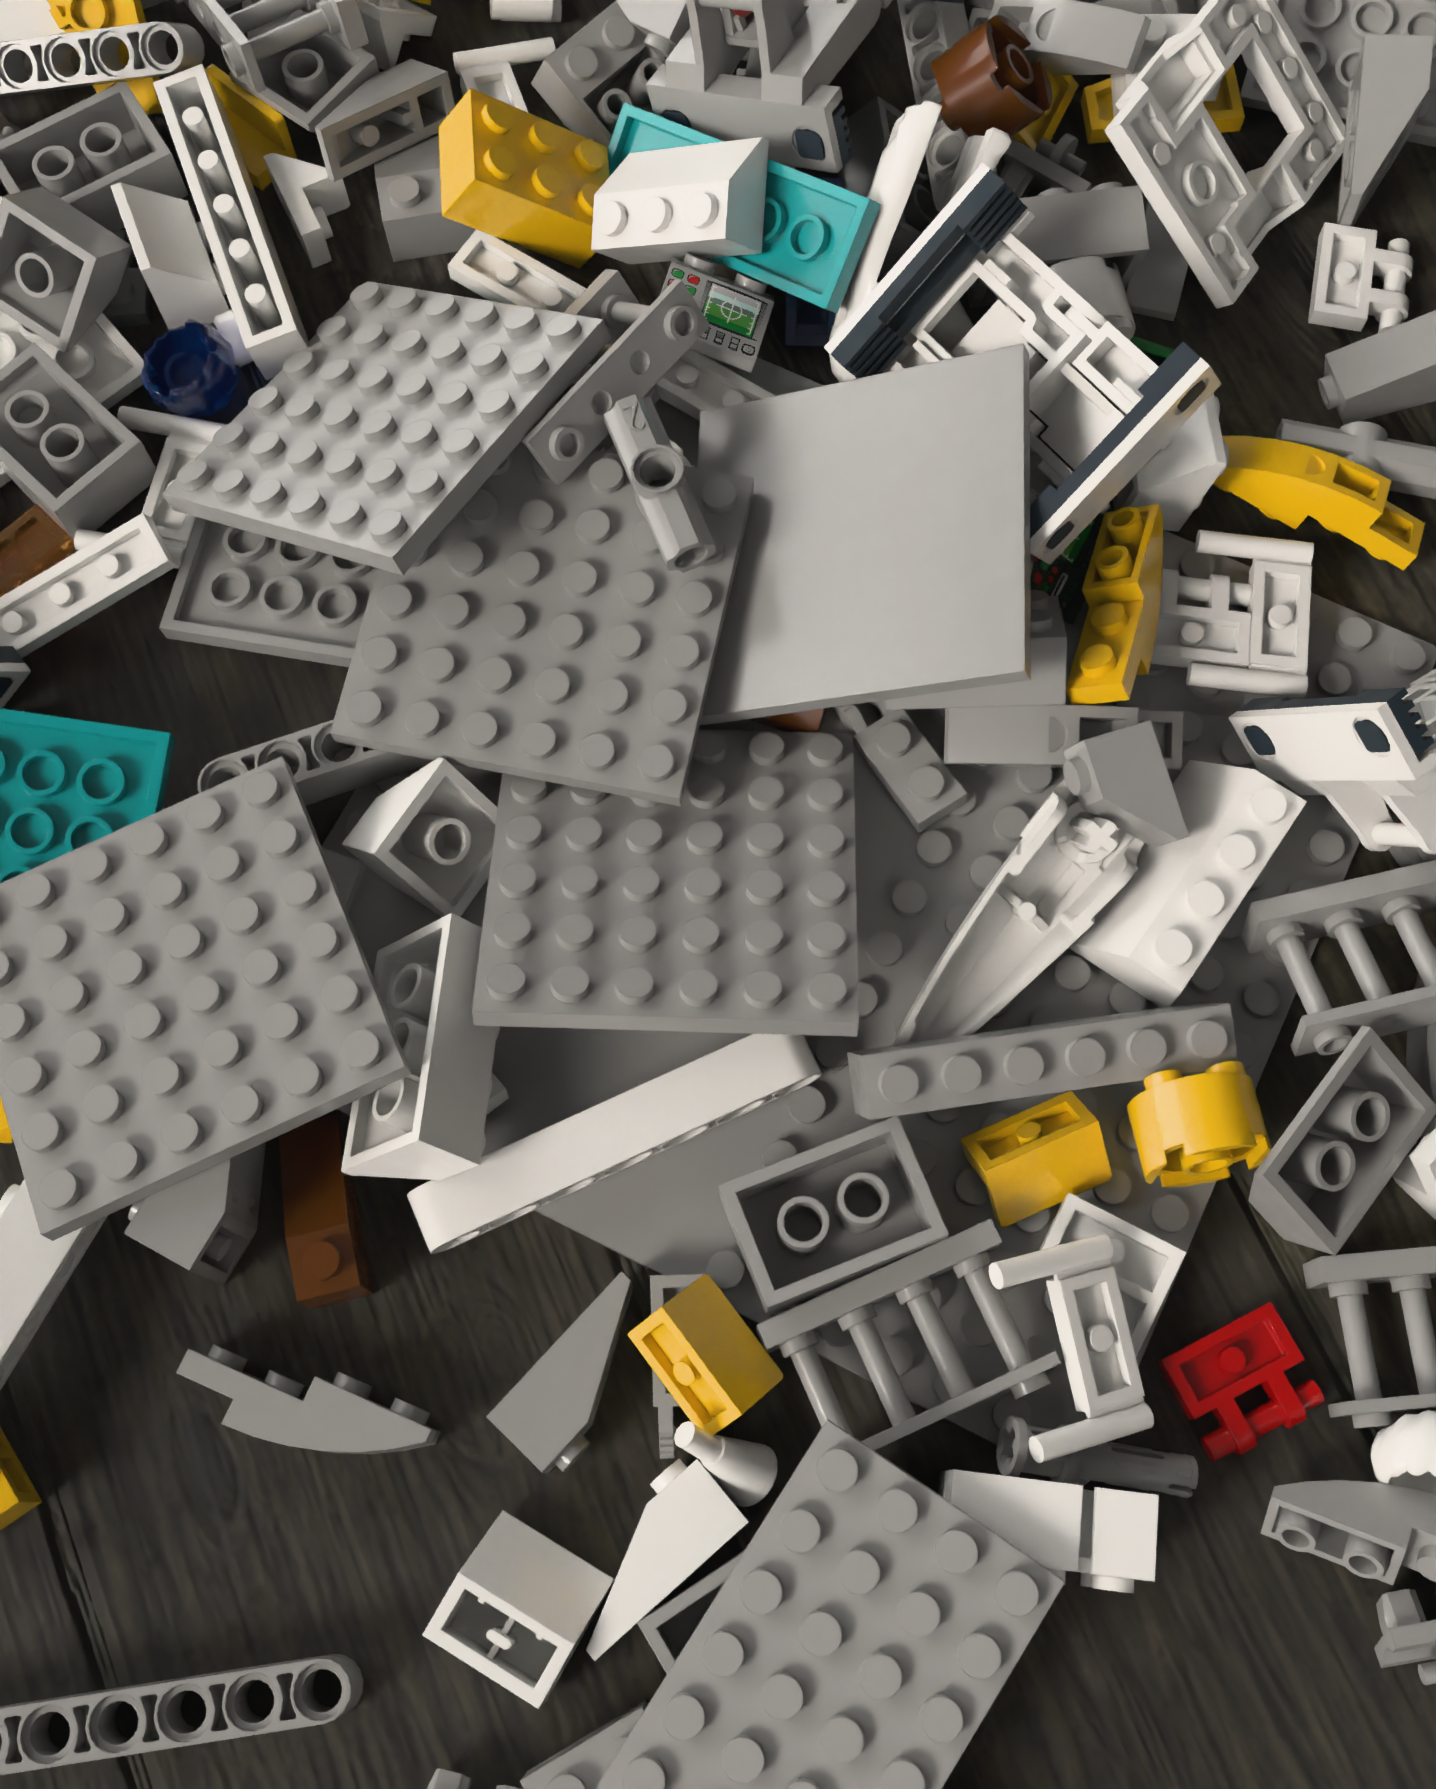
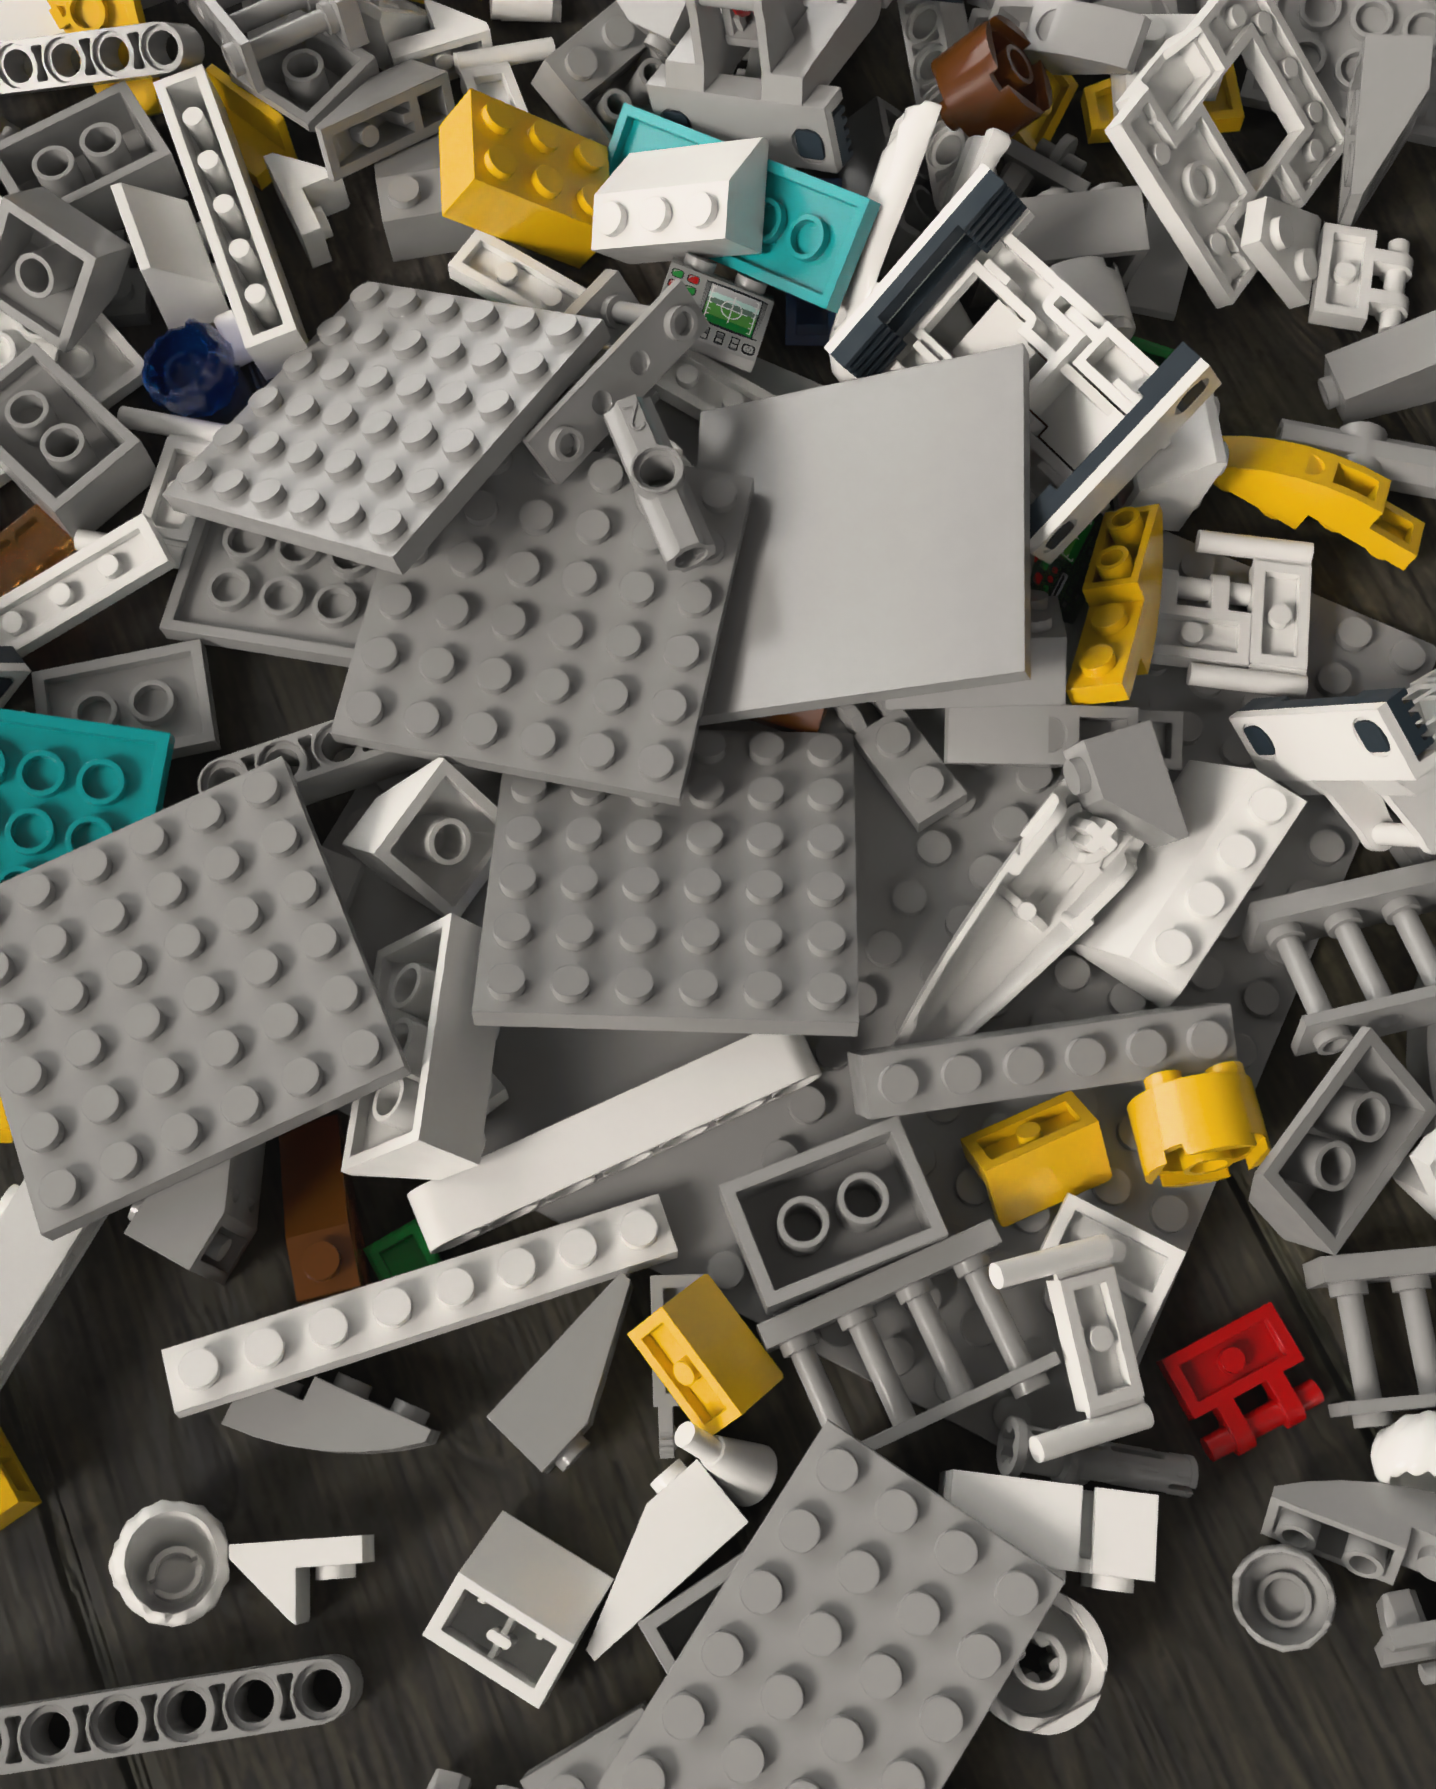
none -> light grey plate [31,639,221,759]
none -> white hair [109,1500,230,1627]
none -> white plate [161,1194,678,1418]
none -> white slope [229,1534,375,1625]
none -> green tile [363,1218,443,1281]
none -> white slope [387,0,493,80]
none -> white brick [989,1592,1108,1735]
none -> light grey hair [1232,1544,1336,1653]
none -> white wing [1240,196,1321,309]

